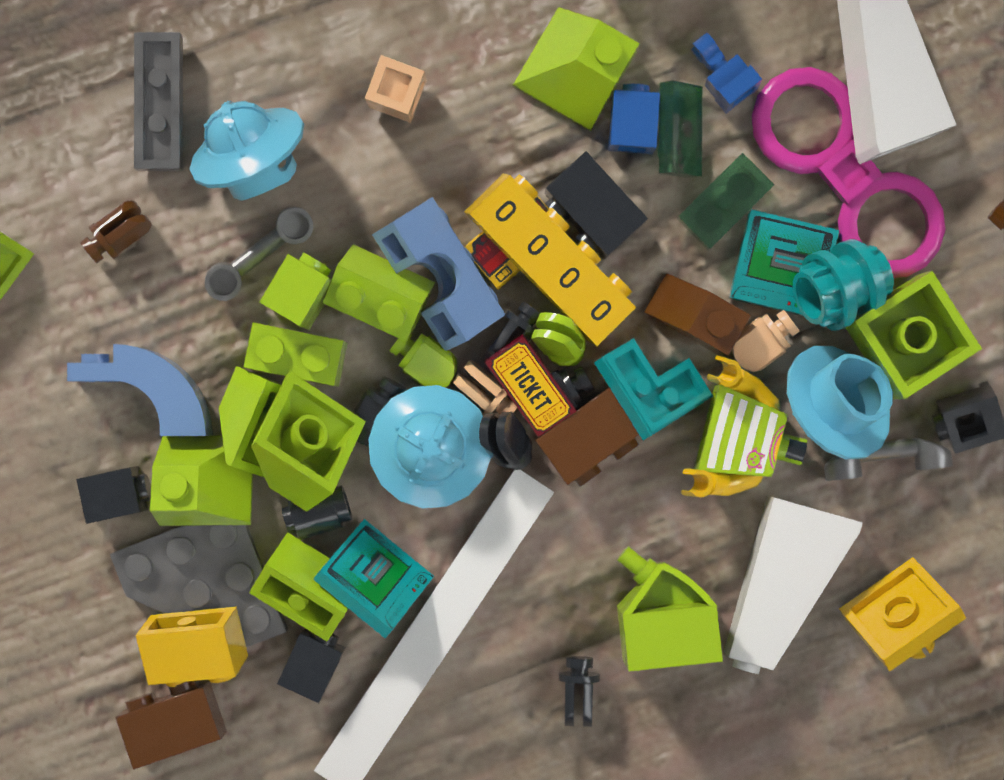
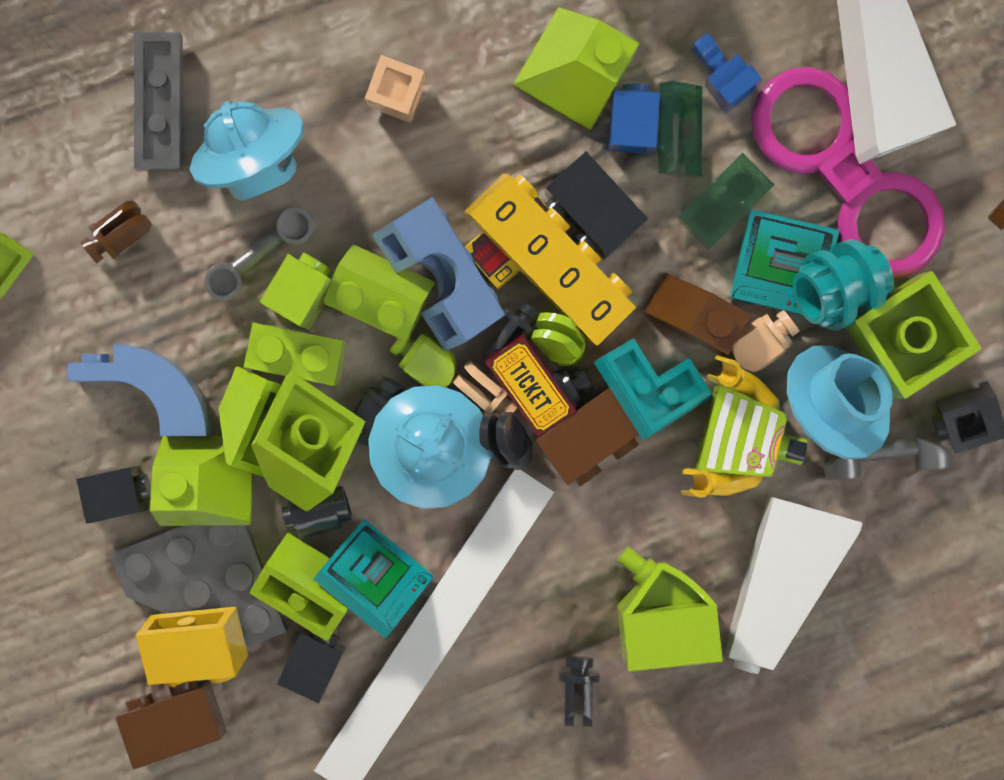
yellow tile [839,557,966,672] -> none

